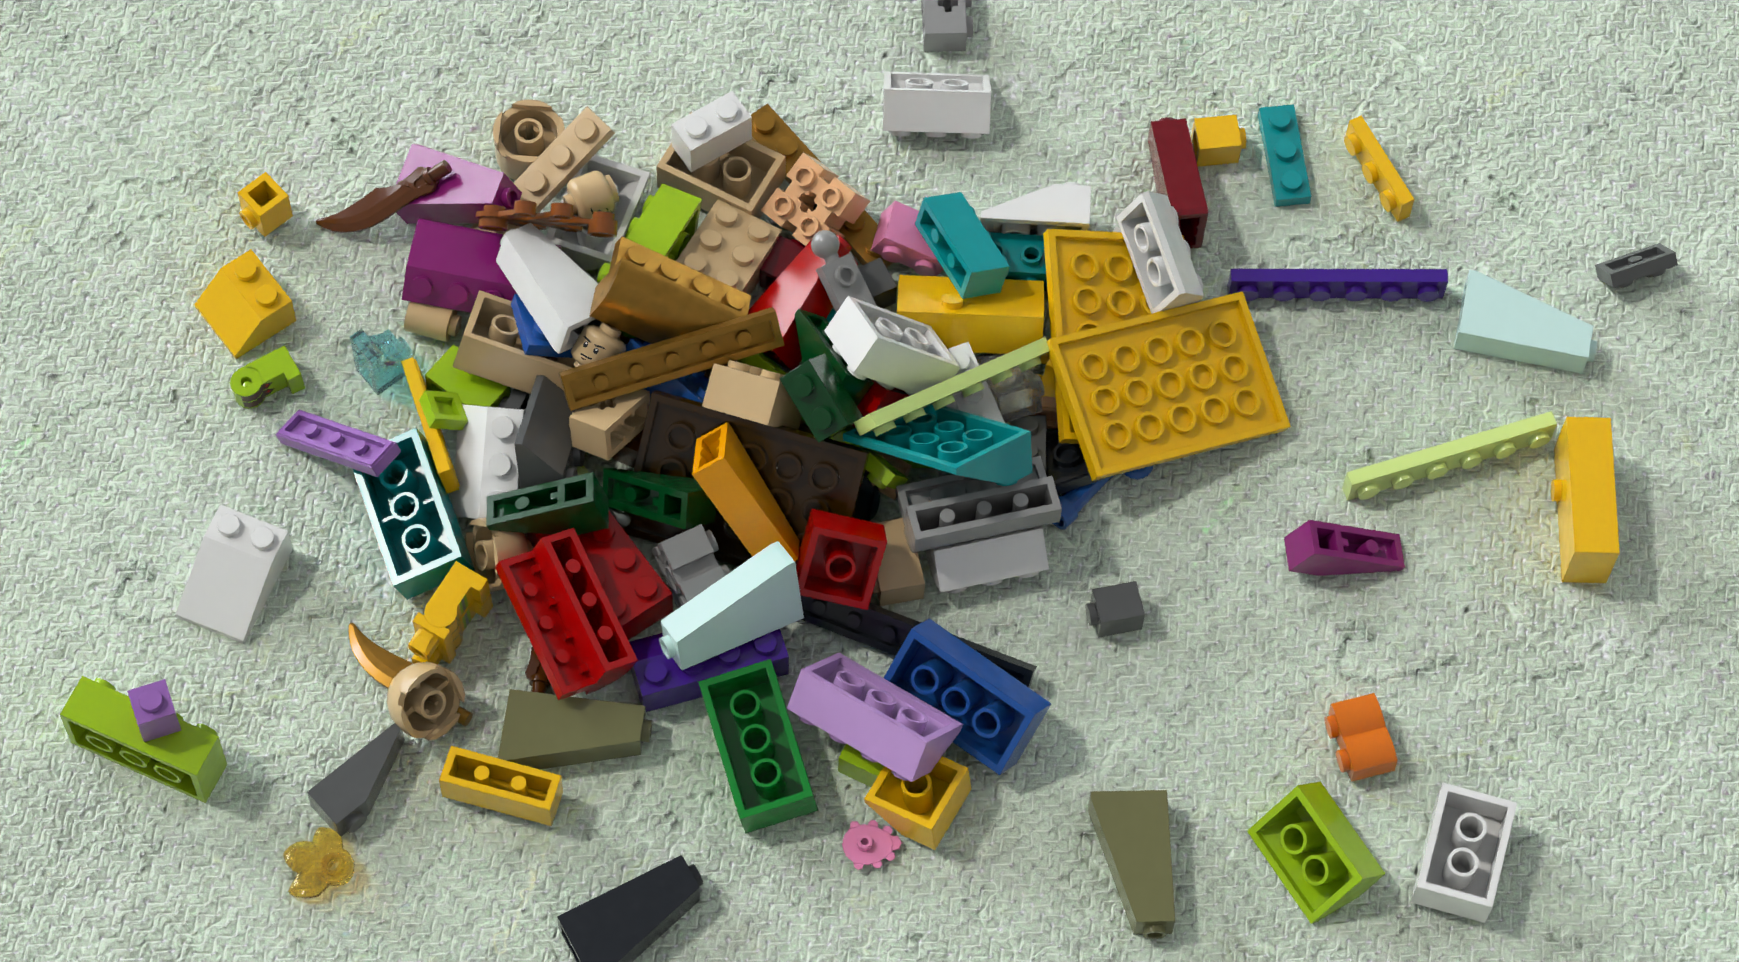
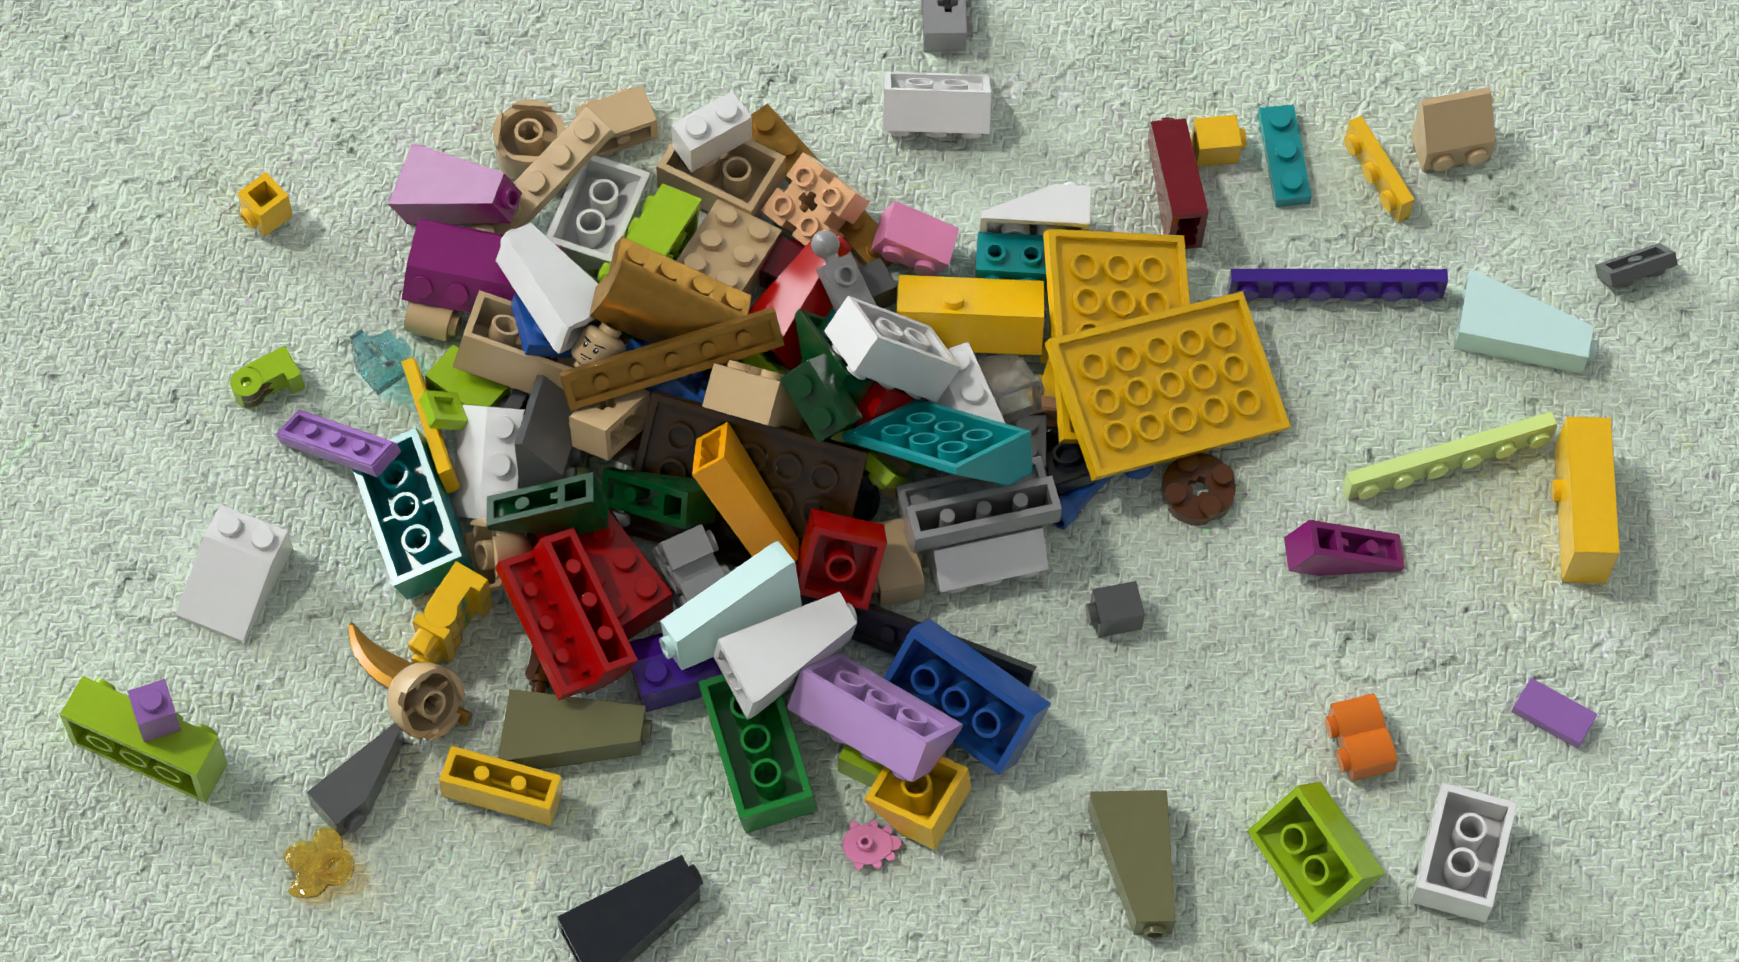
yellow slope [195,249,296,359] -> none
reddish brown sword [316,160,452,233] -> none
dark orange plant [475,200,618,238] -> none
tan head [562,170,619,219] -> none
yellowish green plate [854,337,1050,437] -> none
teal brick [915,192,1010,299] -> none
white slope [1116,191,1204,314] -> none
none -> tan brick [575,85,658,157]
none -> white slope [713,592,857,719]
none -> reddish brown plate [1161,453,1236,526]
none -> tan slope [1411,87,1496,172]
none -> medium lavender tile [1511,678,1597,749]

